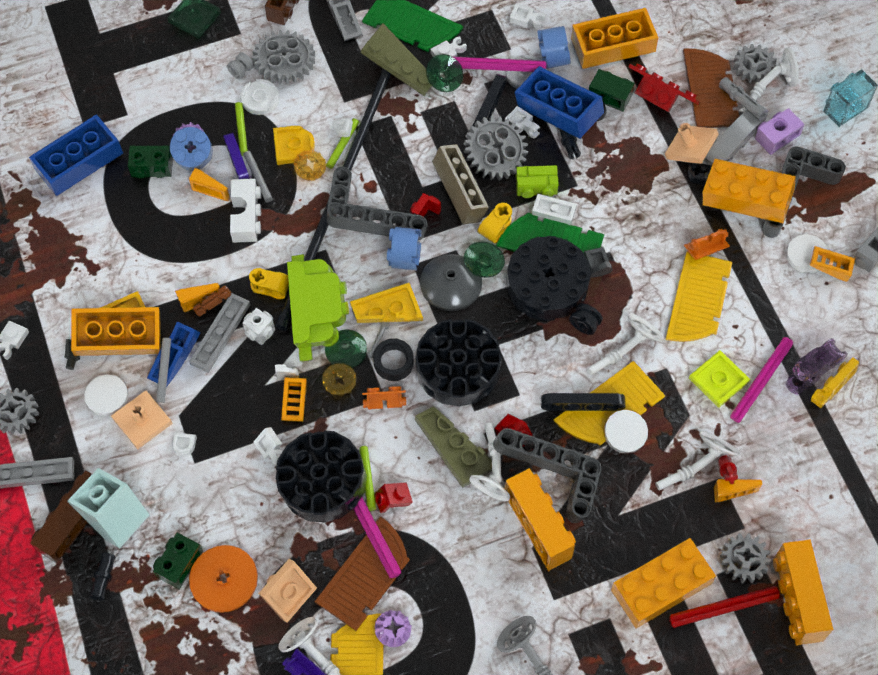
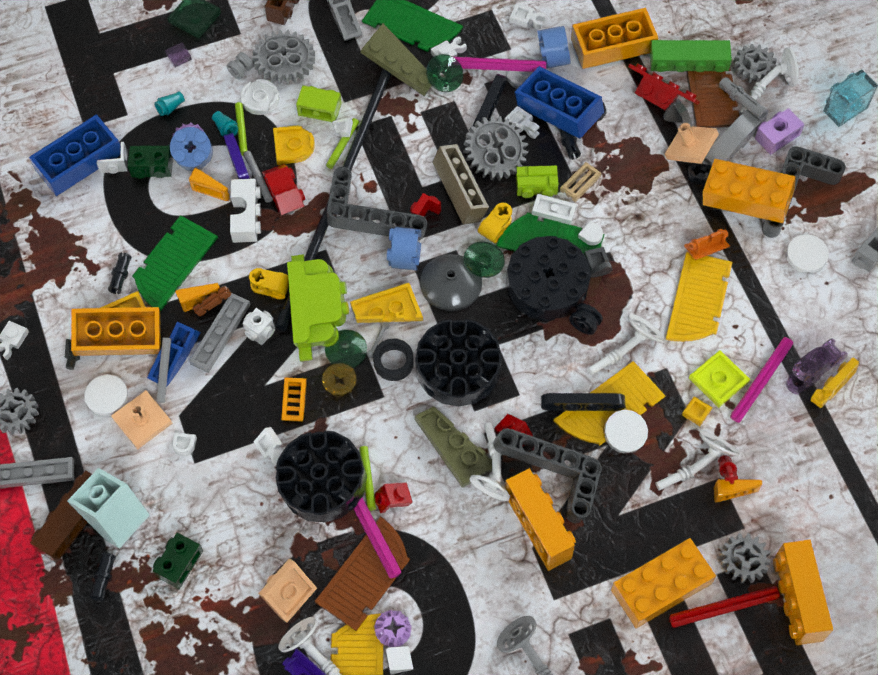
orange piece [189,545,258,613] -> none
white tile [275,364,299,381] -> none
clear yellow gear [294,149,326,181] -> none
orange hinge [362,386,407,410] -> none
dark green brick [589,69,635,112] -> none
light orange slope [810,246,855,282] -> none
none -> white bracket [97,142,128,174]
none -> black pin [108,253,132,294]
none -> green piece [132,215,218,311]
none -> teal cone [154,91,185,116]
none -> clear purple tile [165,42,192,68]
none -> teal cone [212,111,238,136]
none -> red brick [262,164,305,215]
none -> lime brick [296,85,342,122]
none -> white slope [386,646,413,675]
none -> tan tile [560,162,602,203]
none -> white tile [578,221,603,246]
none -> bright green brick [650,40,732,72]
none -> dark grey tile [663,99,693,127]
none -> yellow tile [682,396,713,426]

